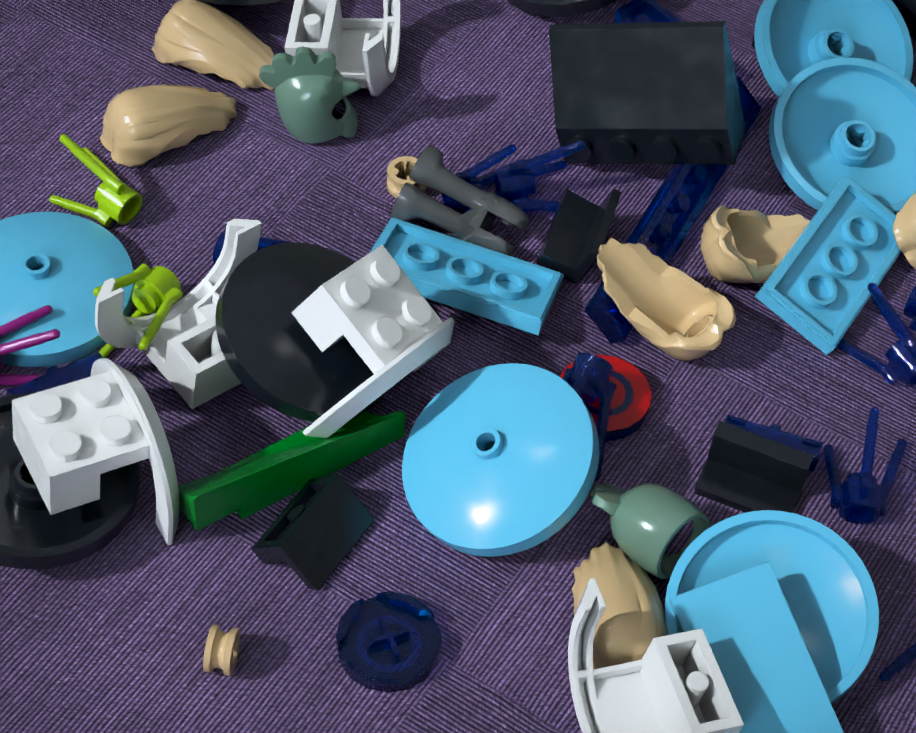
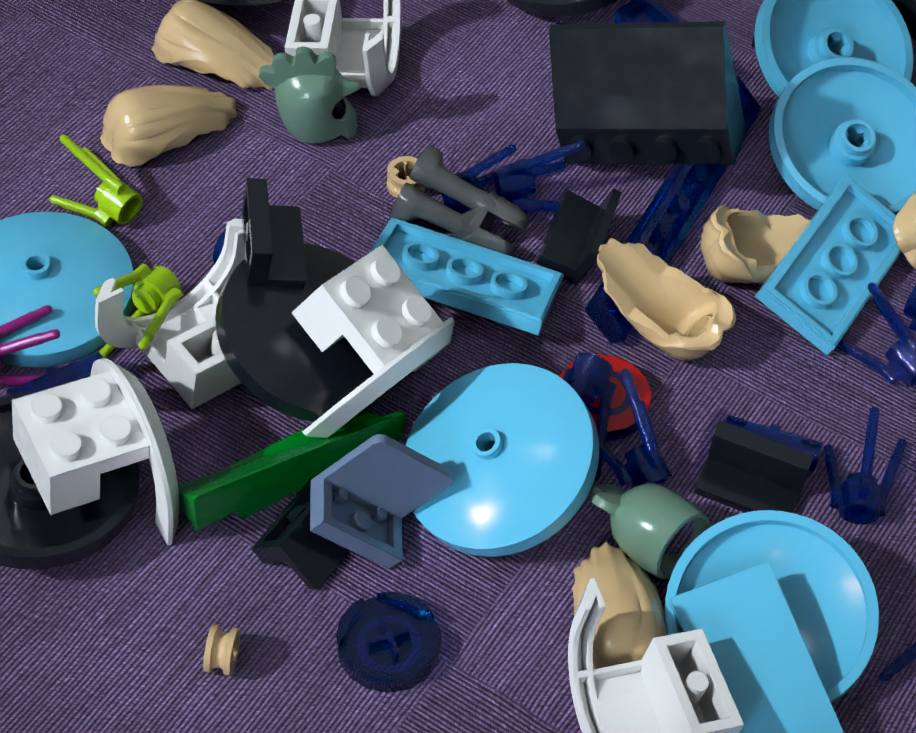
none -> black panel [242,178,307,287]
none -> sand blue bracket [310,434,453,569]
none -> clear blue plant [598,368,672,487]

